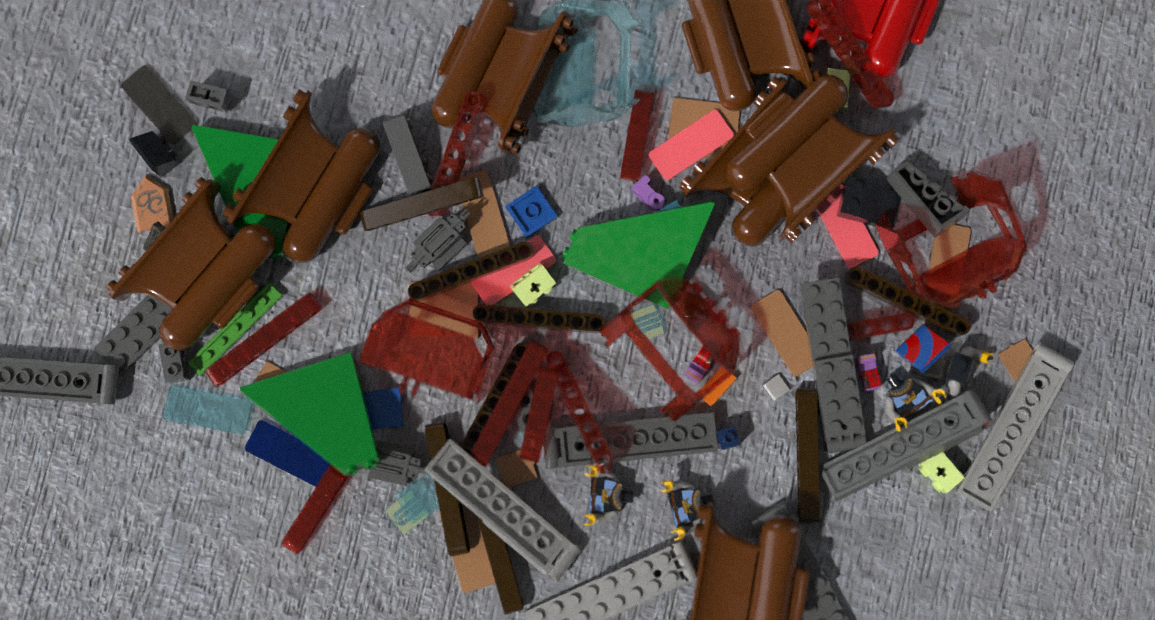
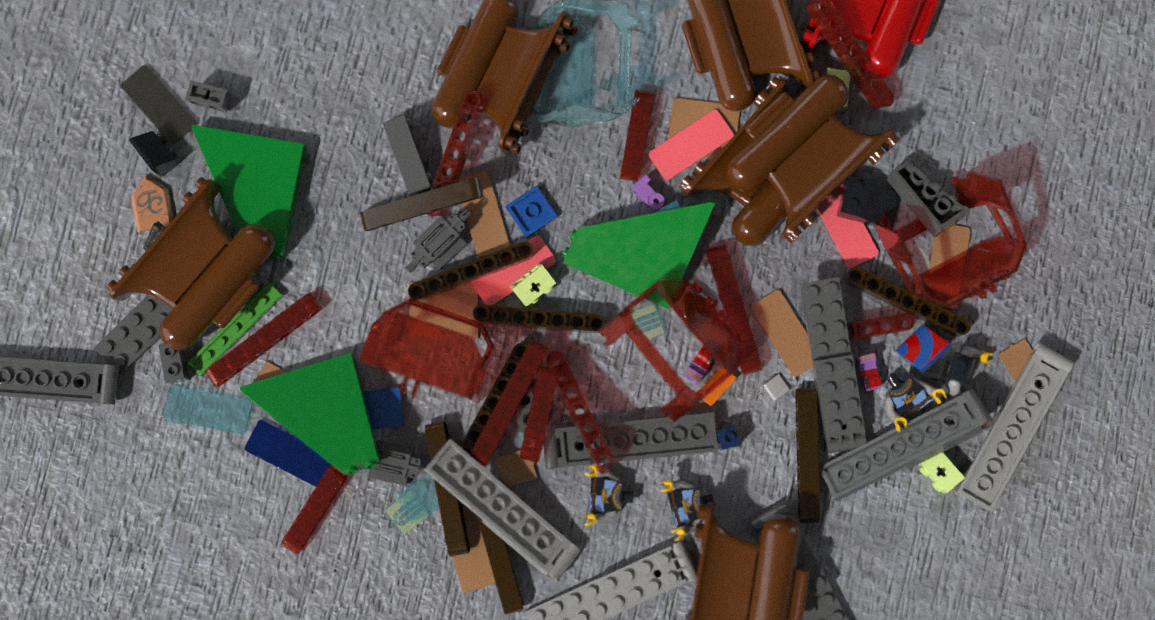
reddish brown piece [222,89,381,263] -> none
none -> clear red beam [706,244,762,376]

